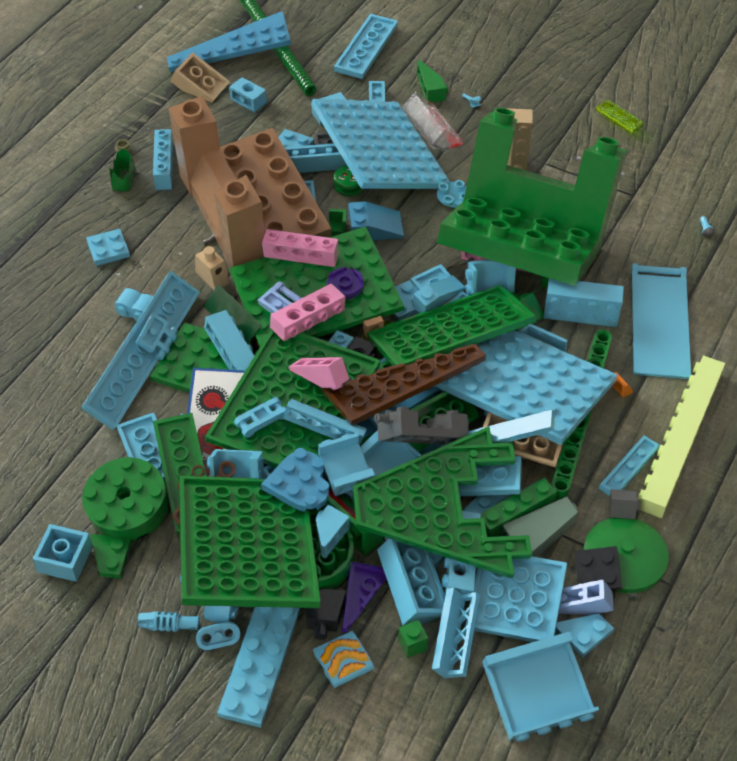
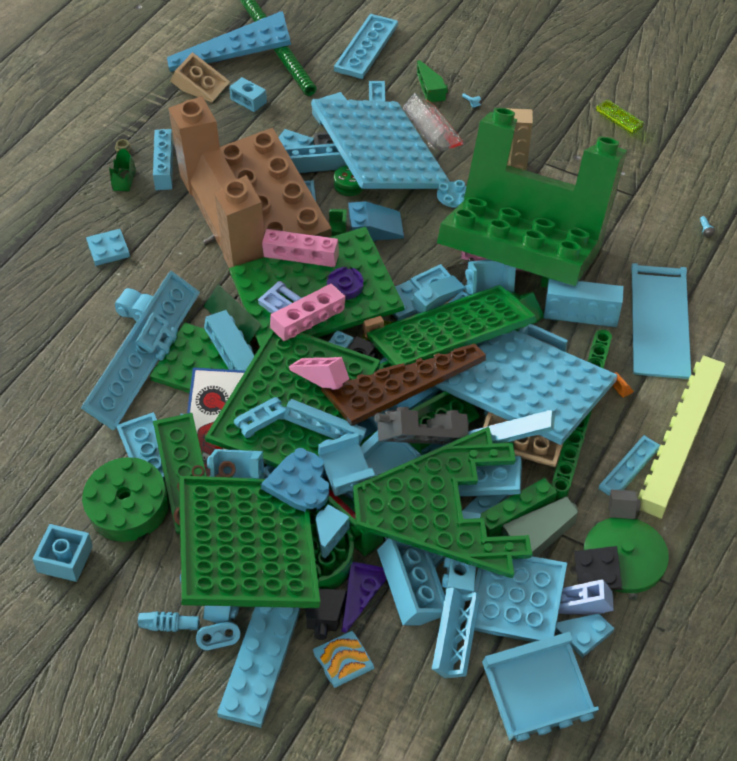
green wing [91,534,131,579] -> none
tan torso [195,246,230,290] -> none
green brick [398,620,428,658] -> none

